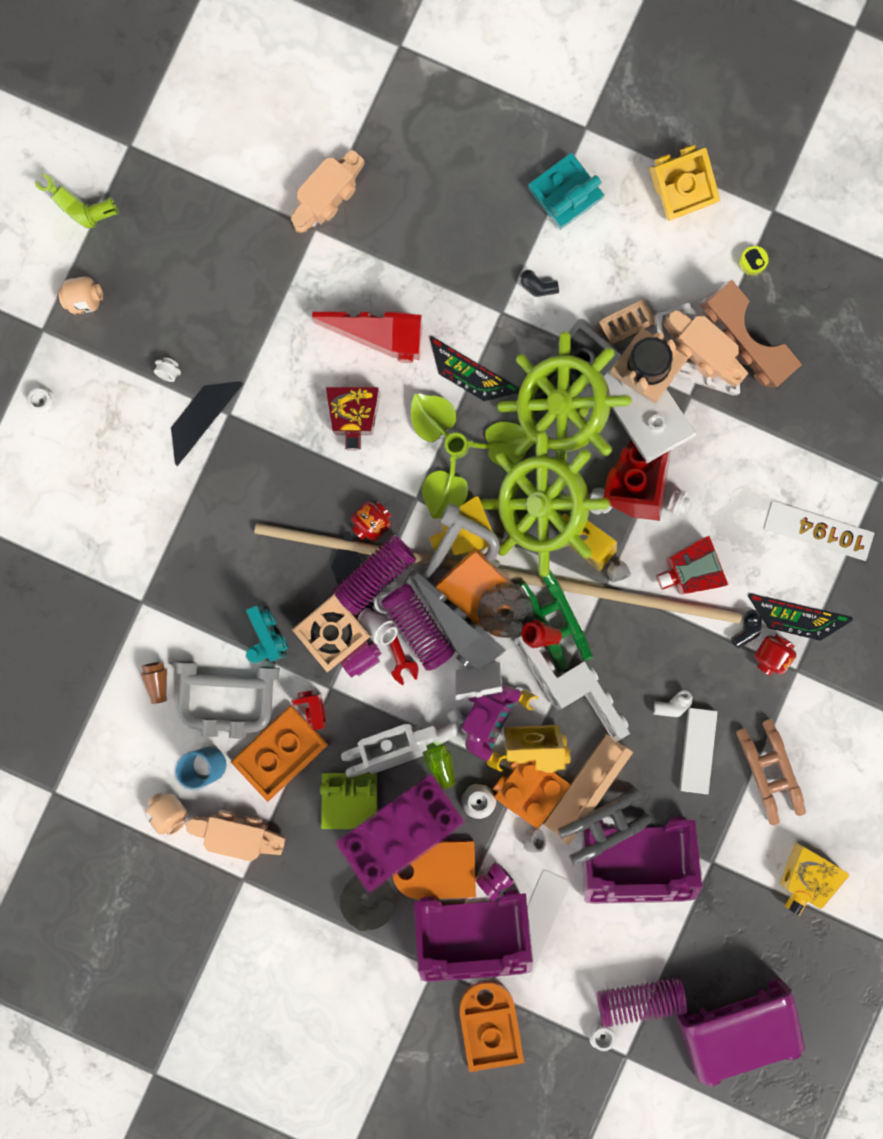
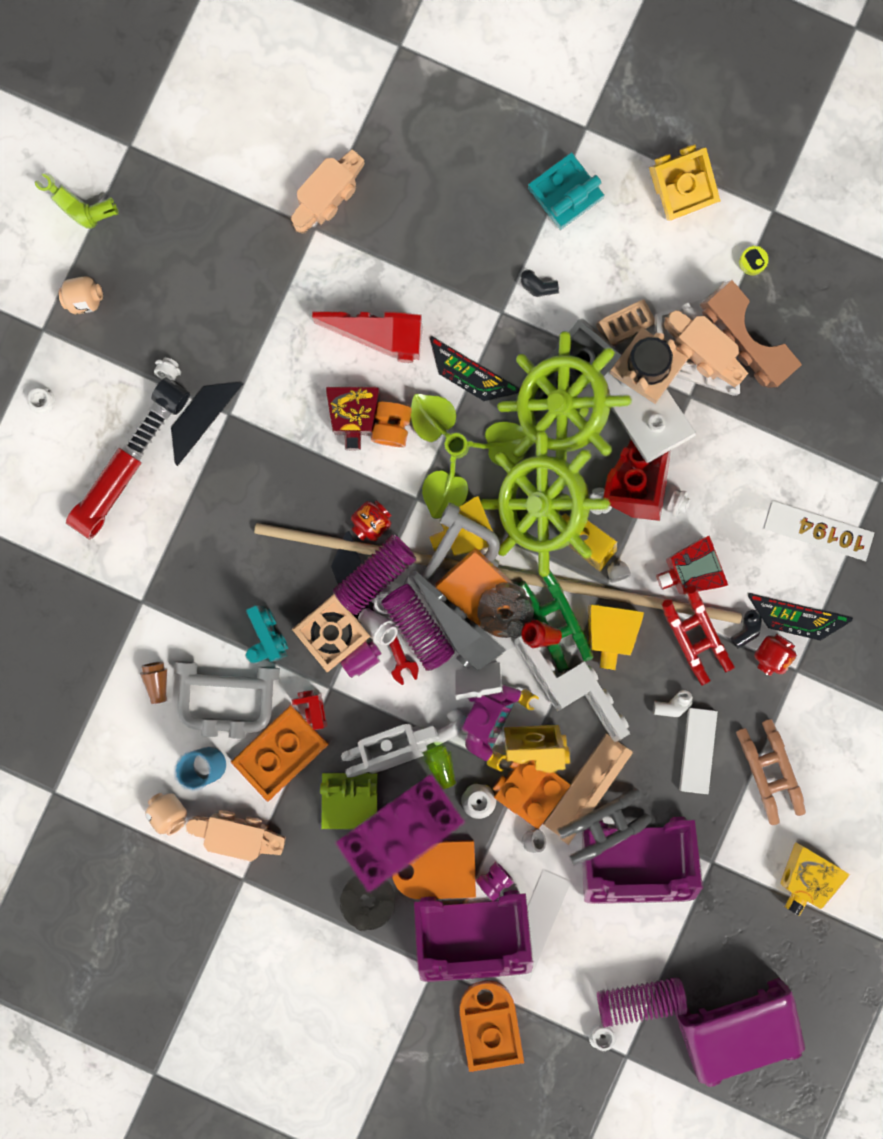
none -> piece [66,377,190,540]
none -> orange wheel [371,402,412,448]
none -> yellow torso [588,605,644,670]
none -> red piece [661,586,735,686]

